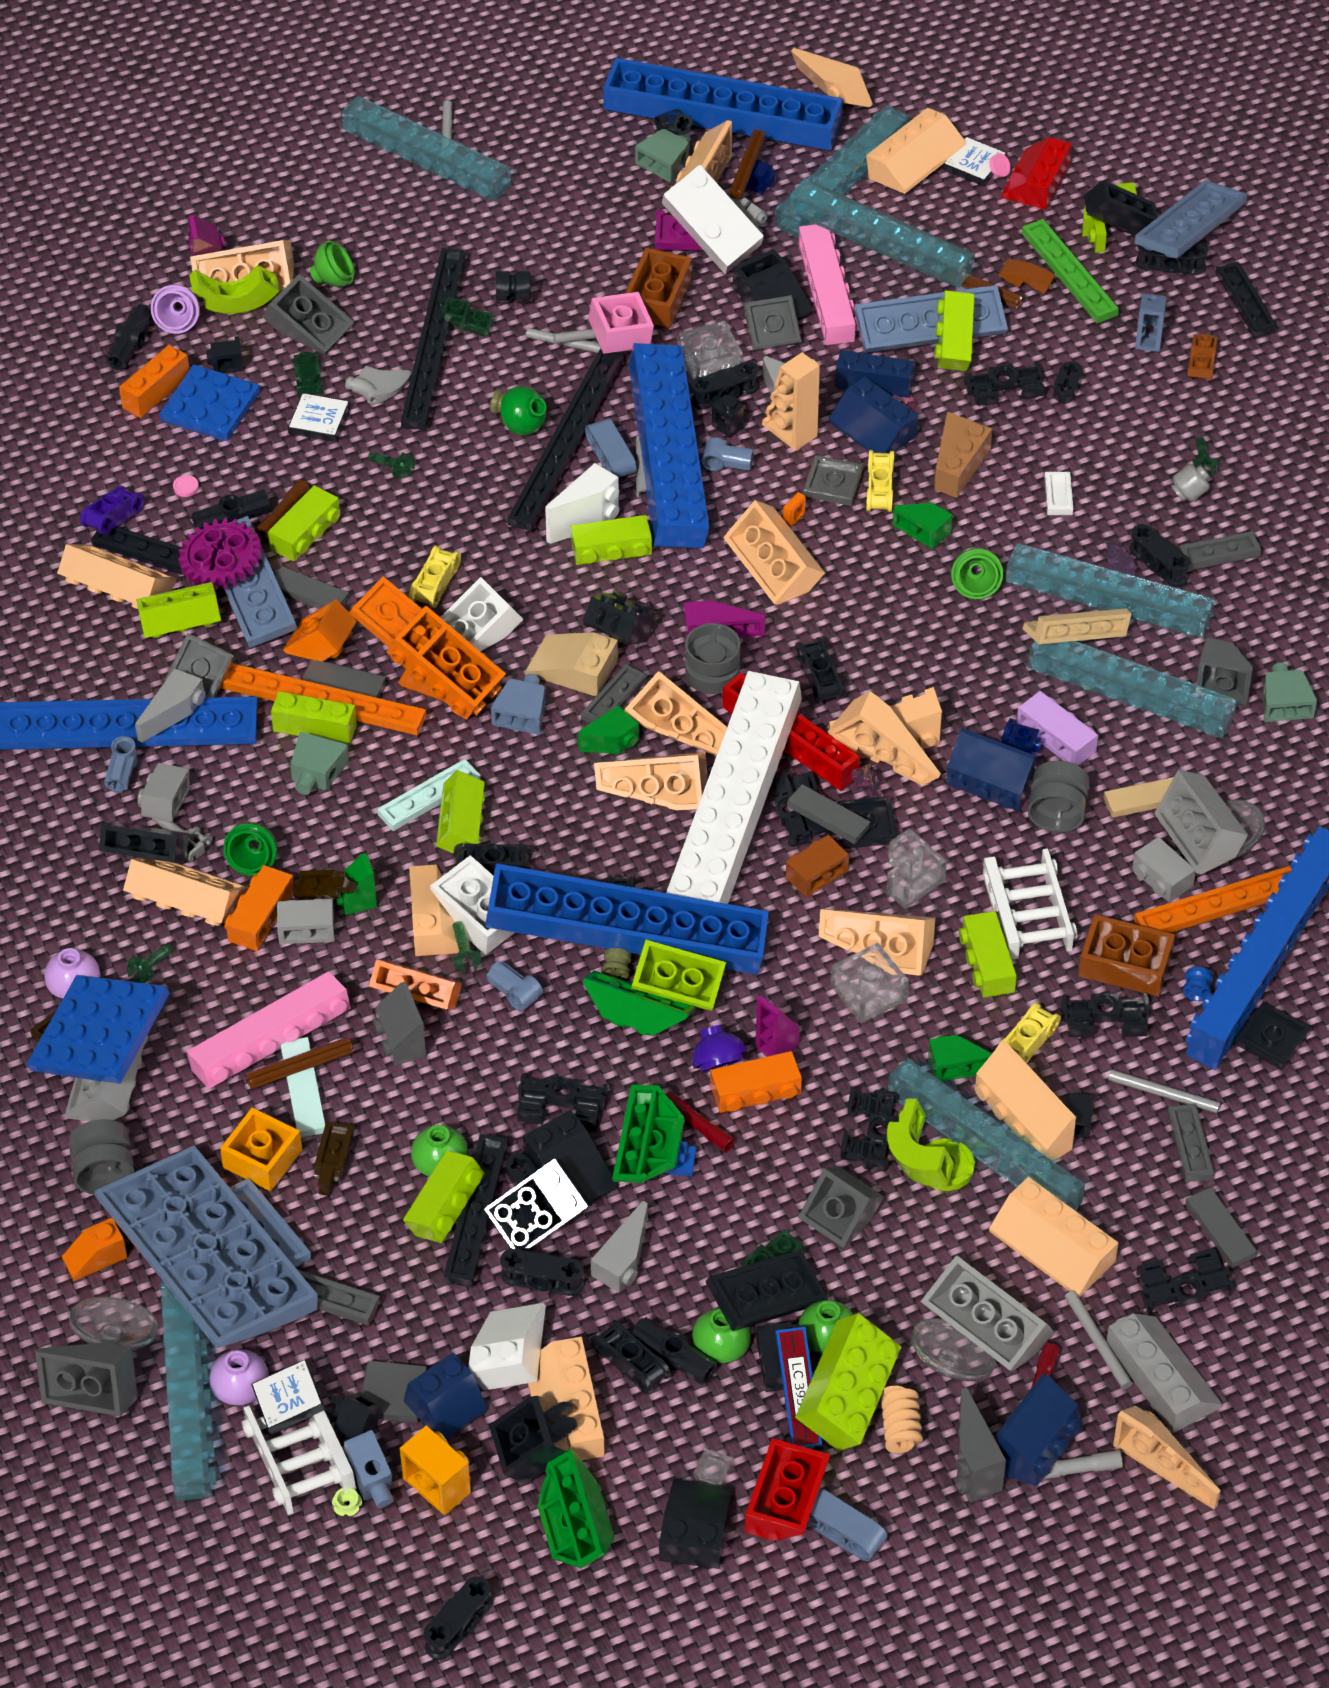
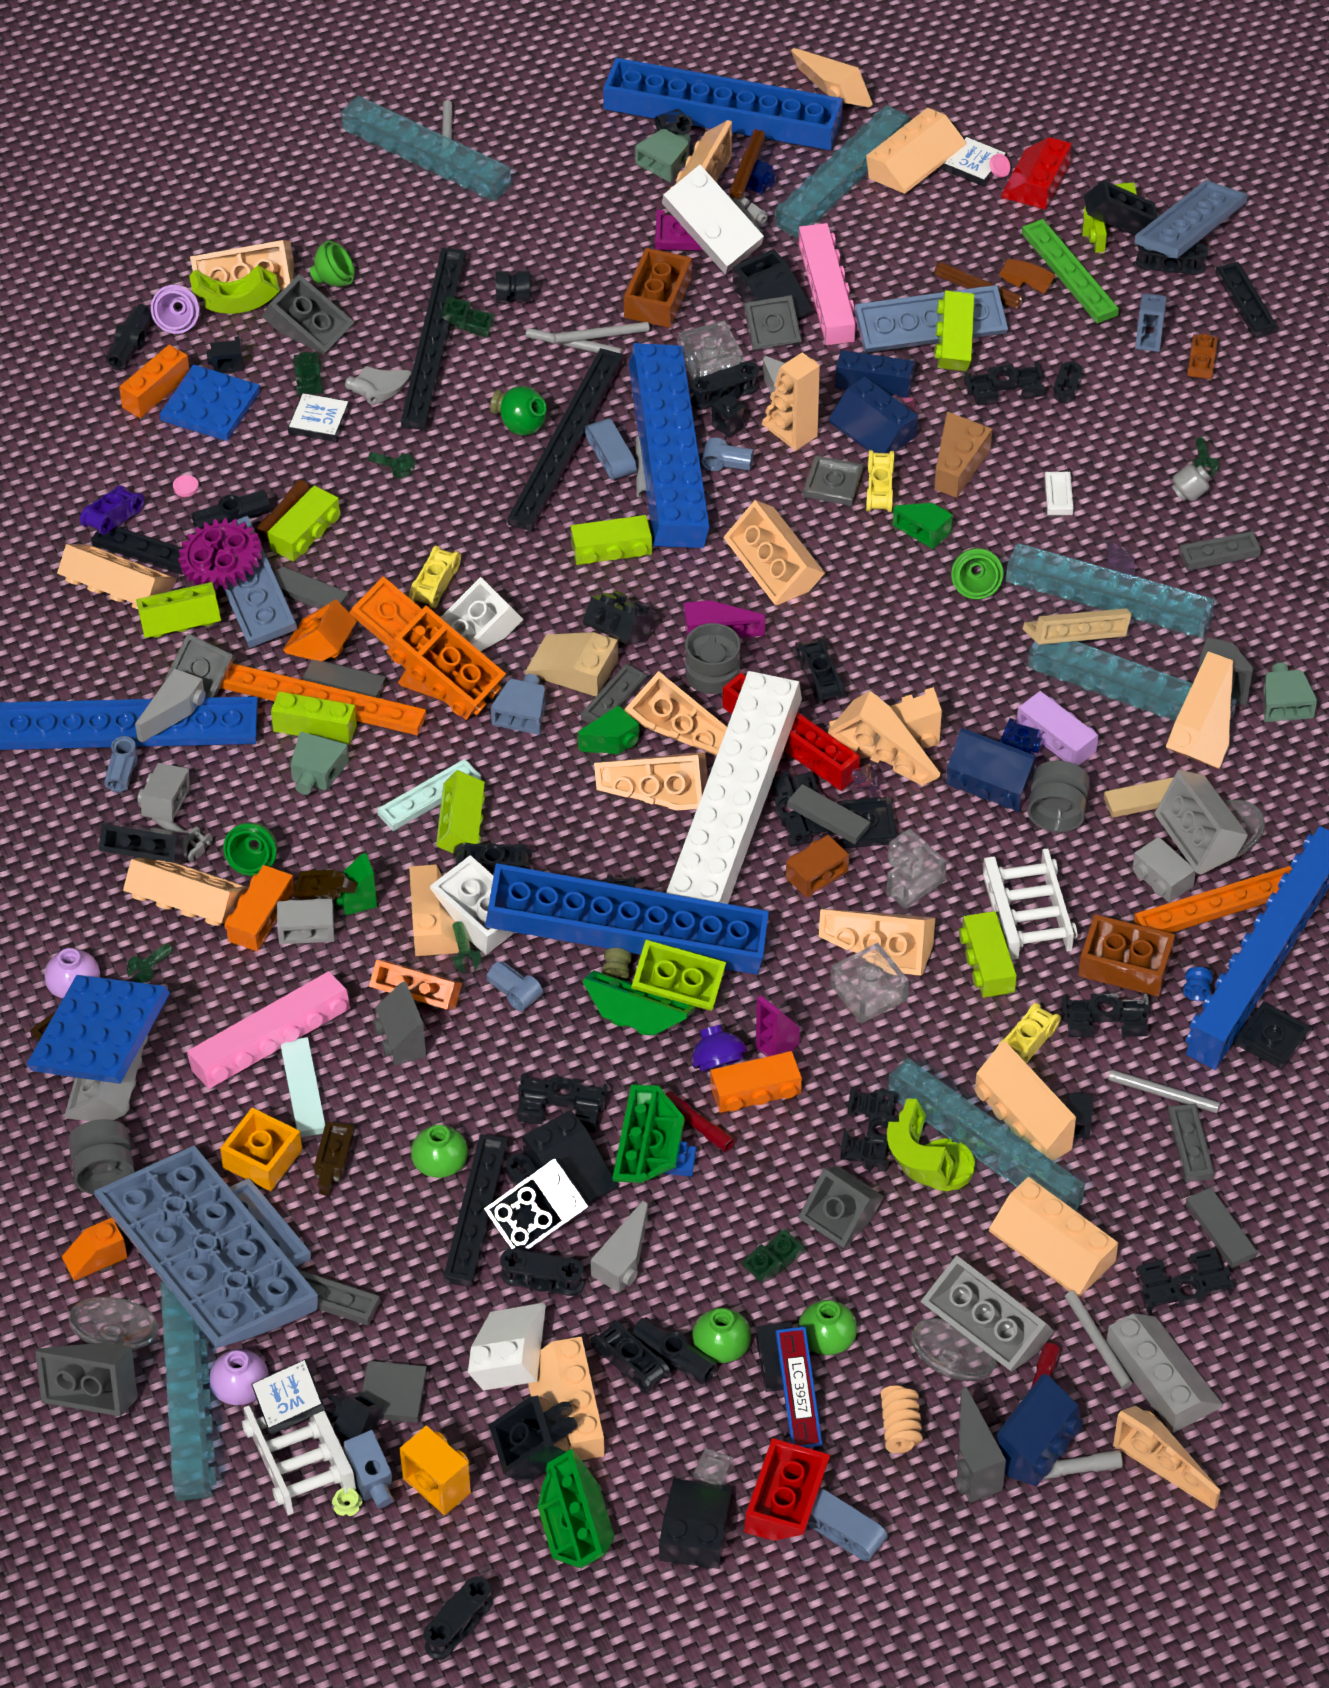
magenta slope [188,215,225,256] -> none
reddish brown axle [246,1037,353,1089] -> none
lime brick [403,1150,485,1243] -> none
dark blue slope [403,1352,488,1440] -> none
white slope [545,463,619,544] -> none
bright pink brick [588,292,654,354] -> none
black tile [705,1249,829,1331] -> none
orange tile [783,492,806,528] -> none
clear light blue brick [788,178,975,288] -> none
lime brick [795,1313,901,1451] -> none
green slope [928,1035,991,1083] -> none
black piece [1129,524,1190,588] -> none
none -> light nougat wedge [1166,652,1233,769]

